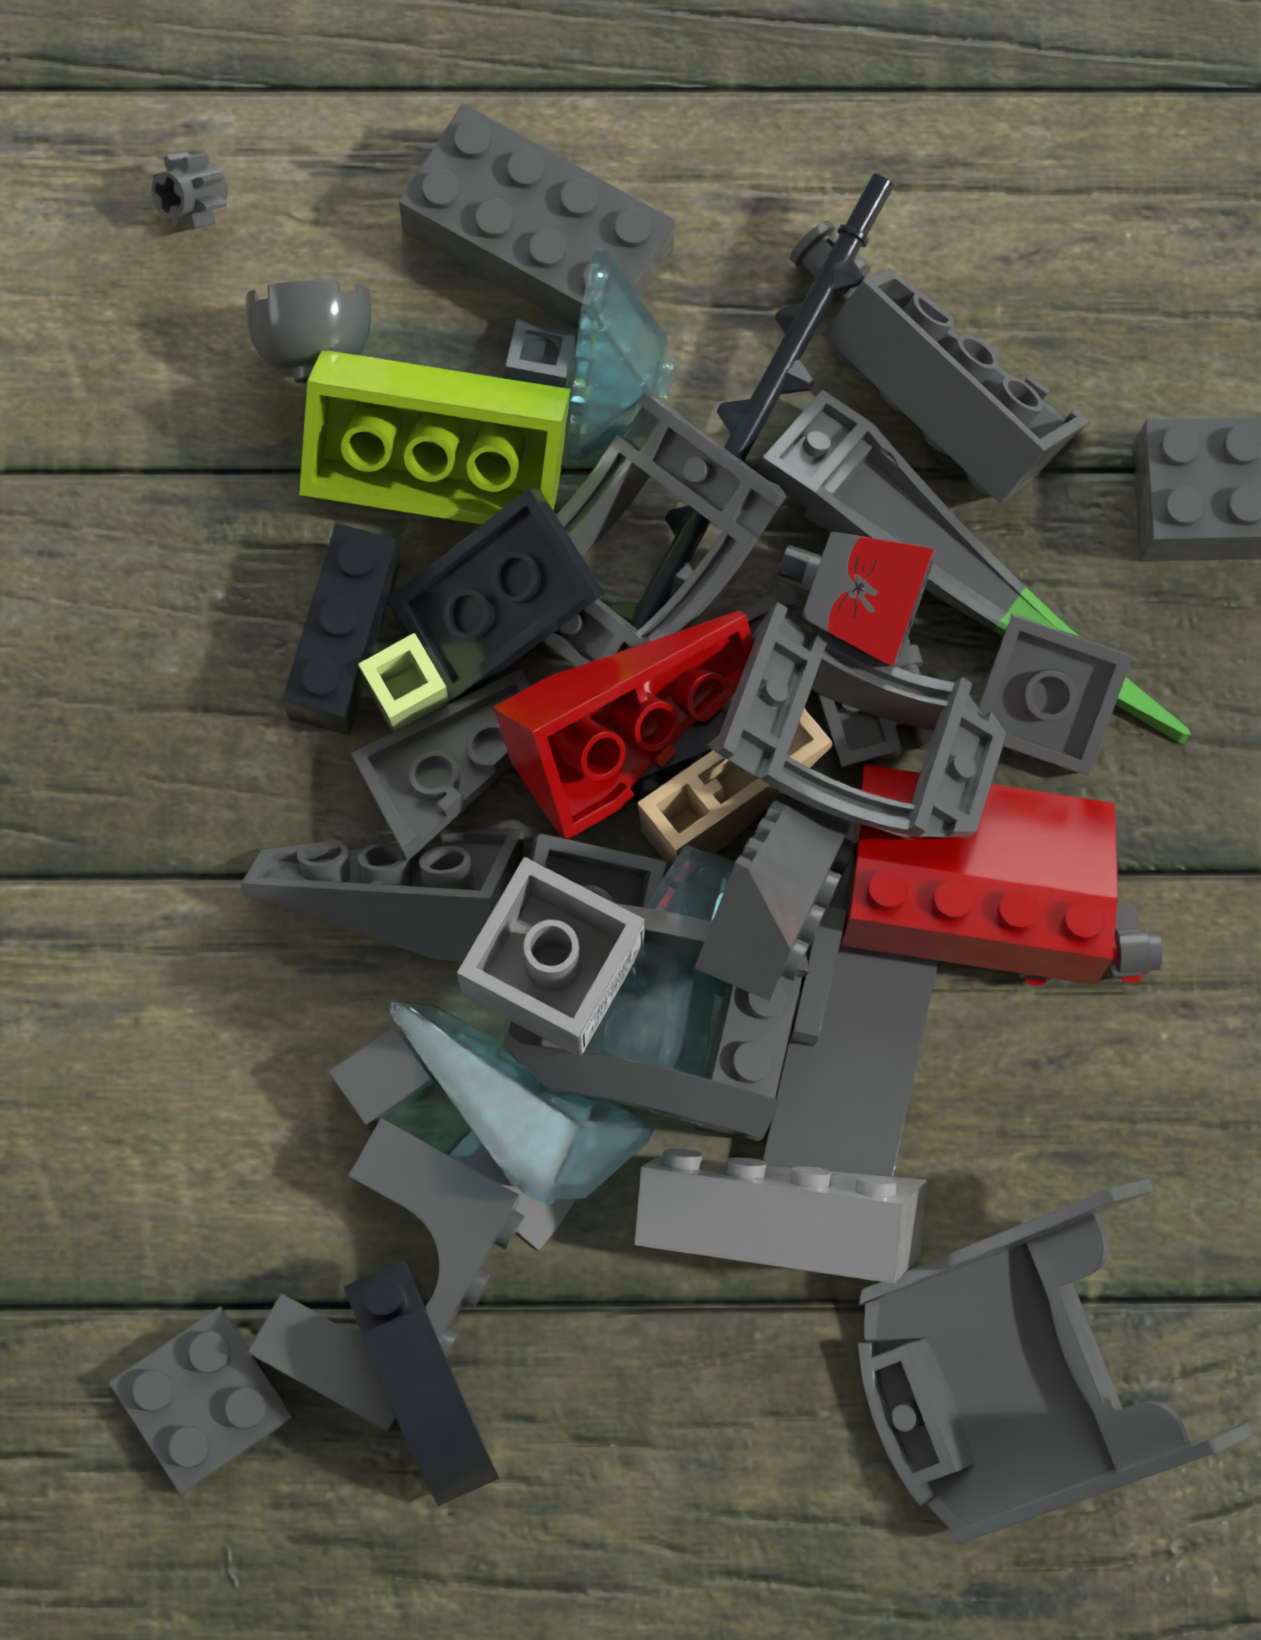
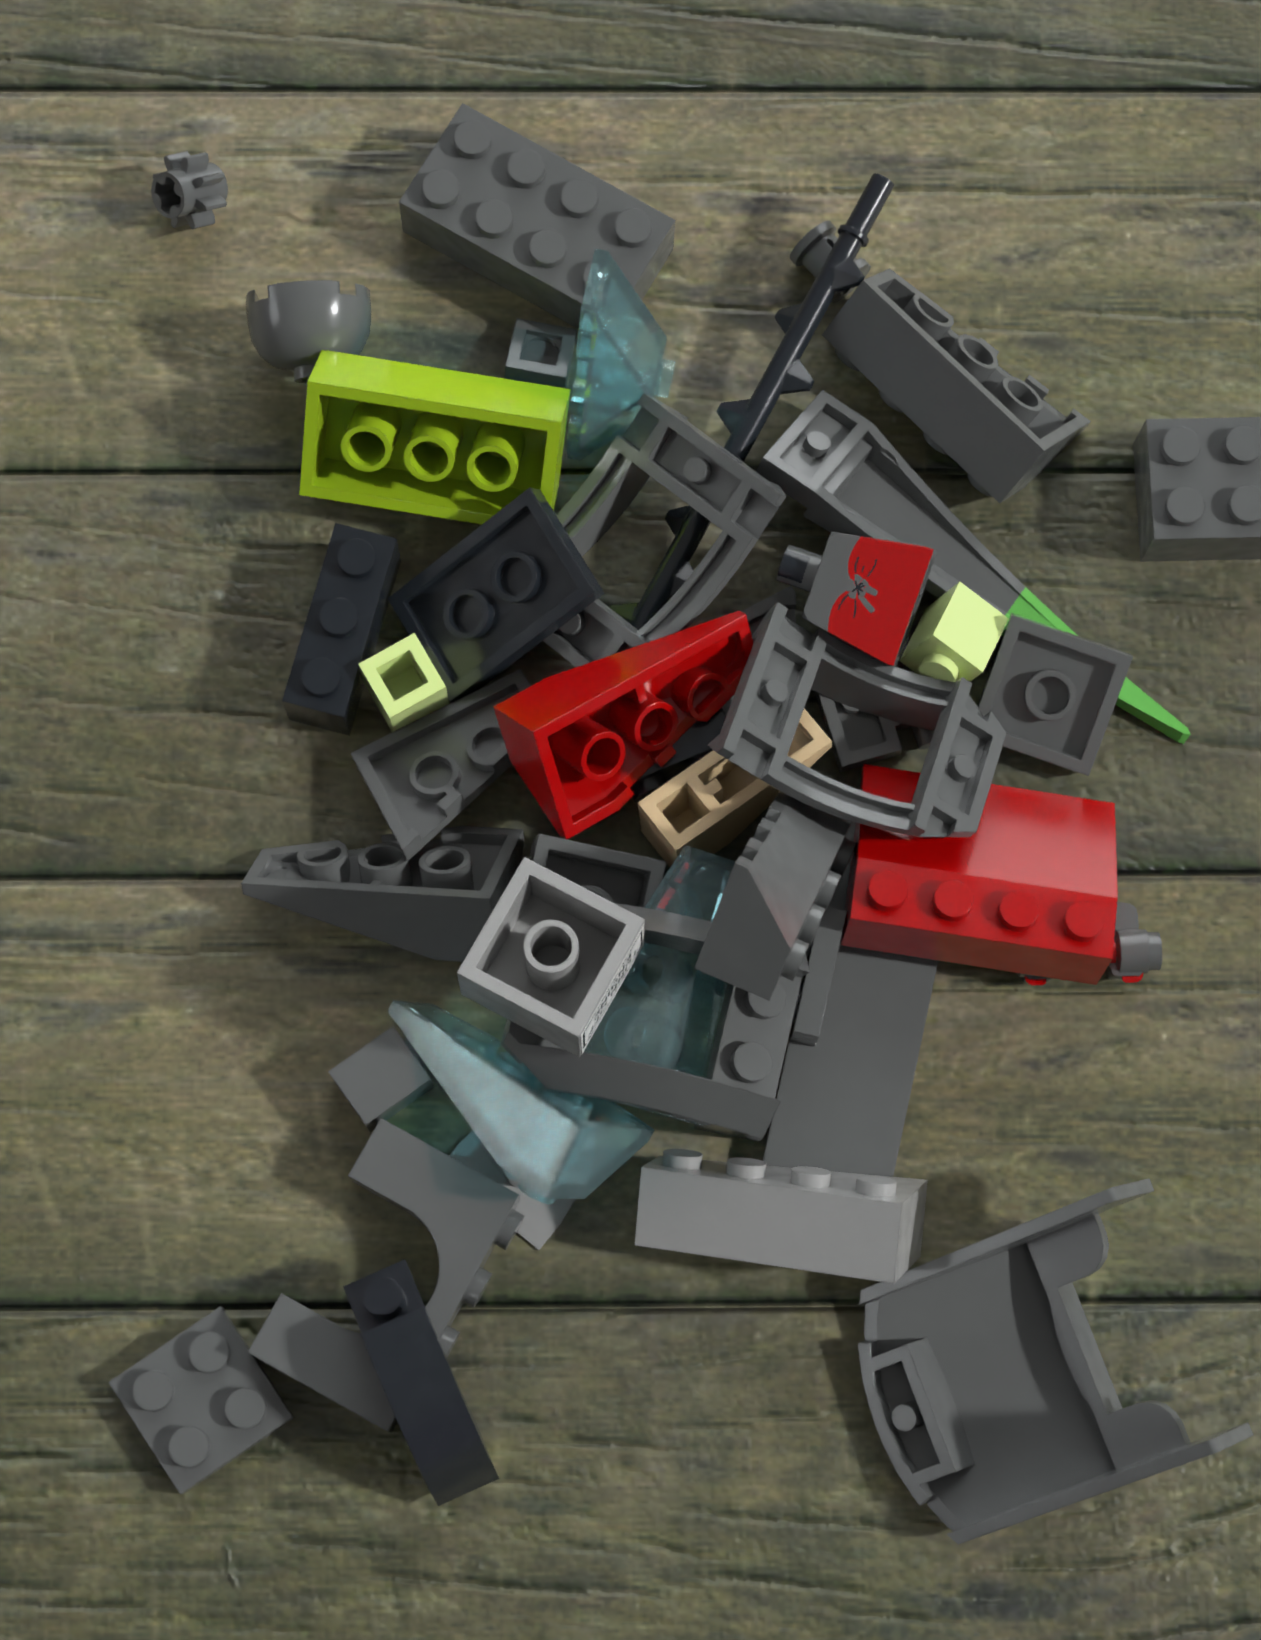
none -> yellowish green brick [900,581,1009,682]

